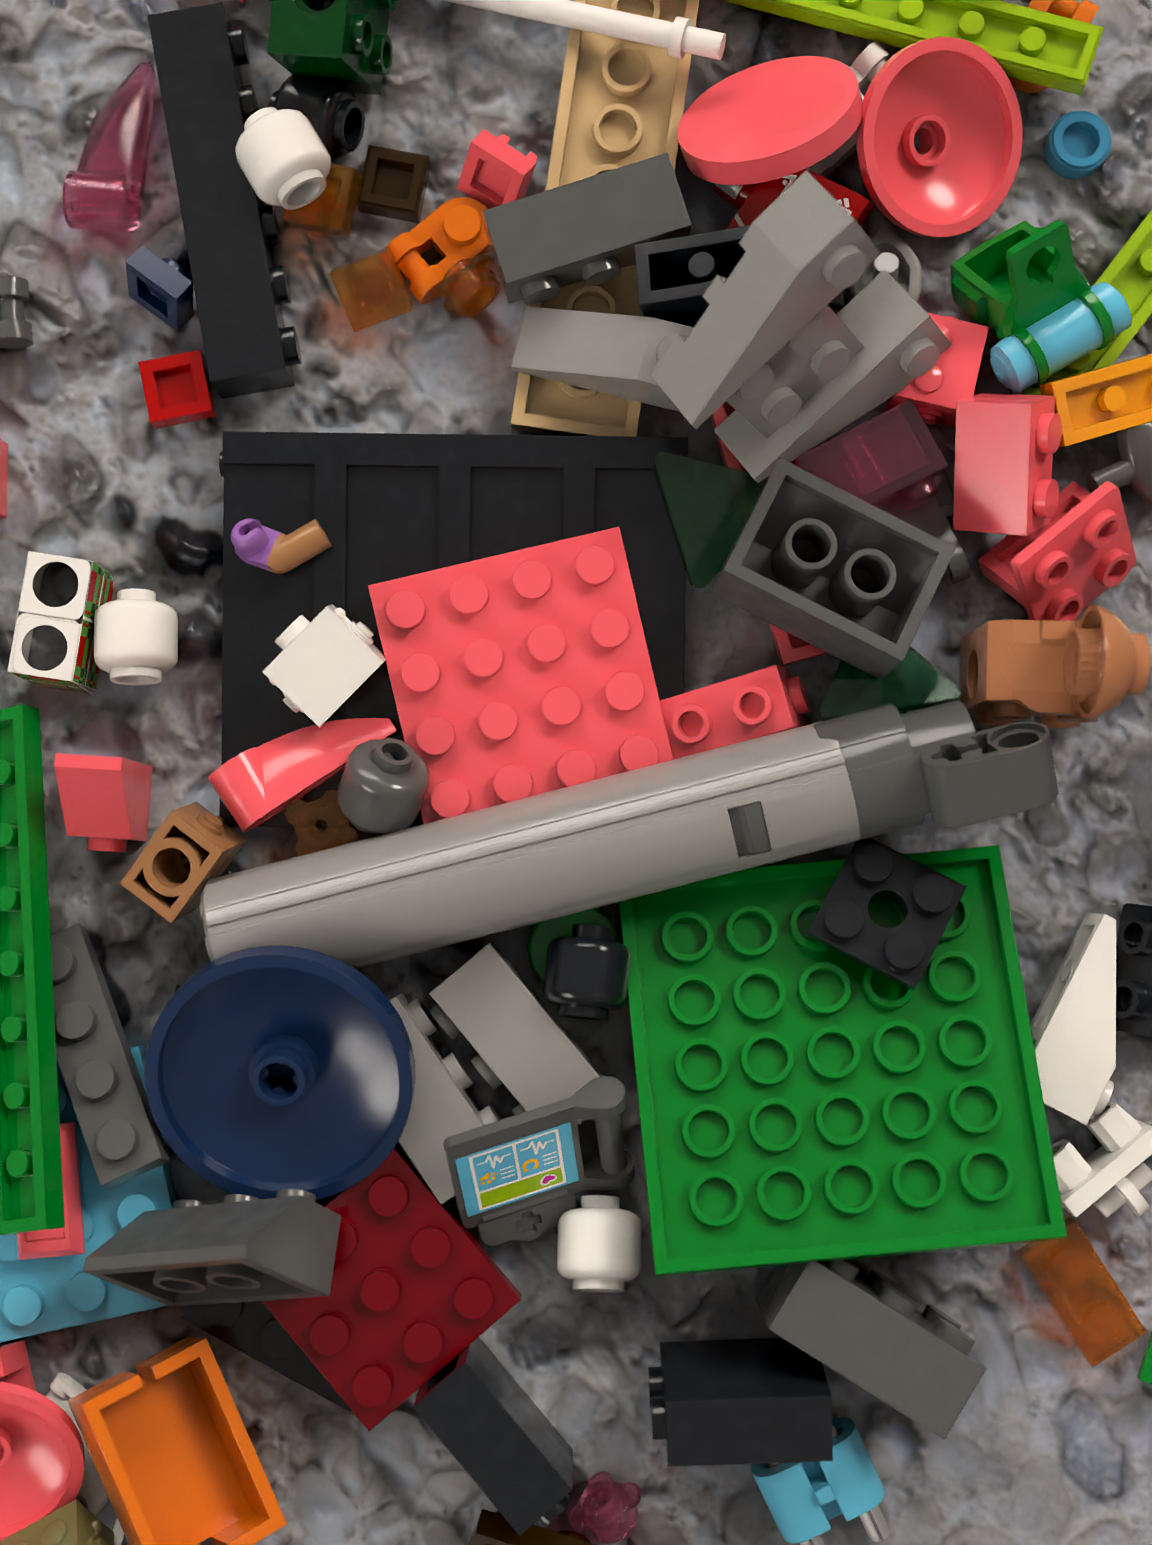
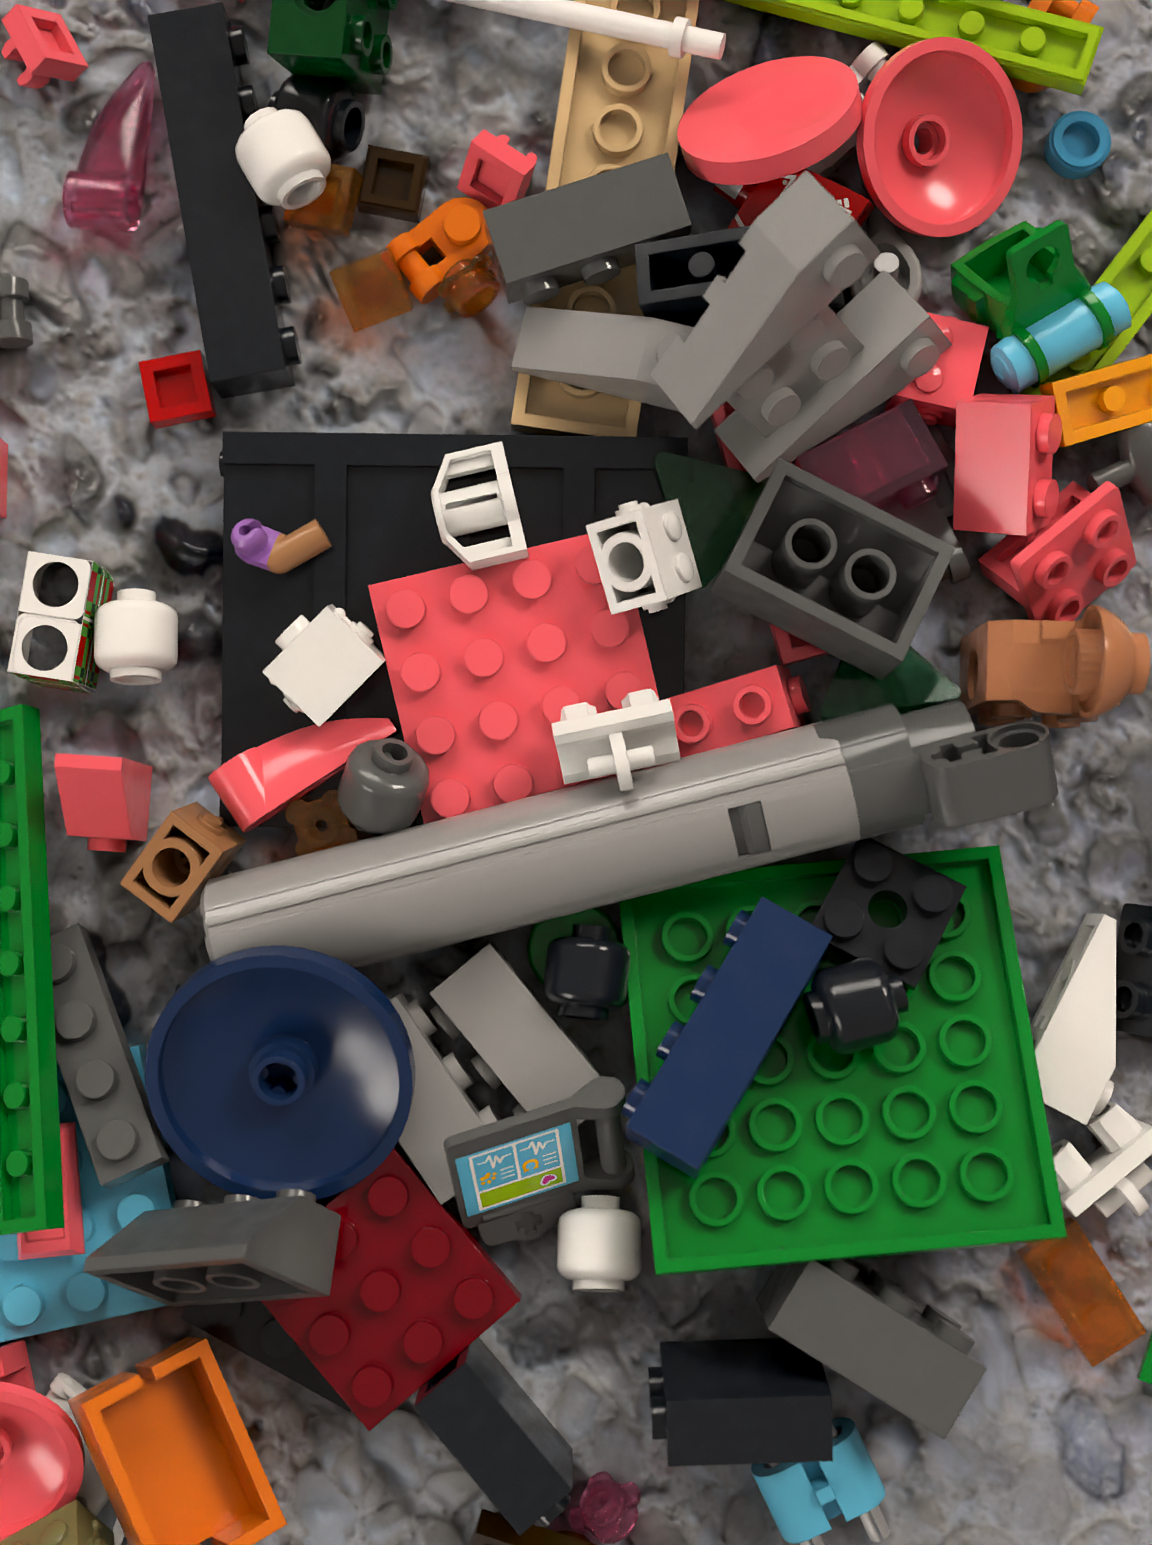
dark blue plate [126,246,194,332] -> none
none -> coral tile [1,4,89,89]
none -> white piece [431,441,529,571]
none -> white hips [551,688,681,792]
none -> white head [585,499,702,615]
none -> dark blue brick [621,897,833,1179]
none -> black head [803,957,909,1055]

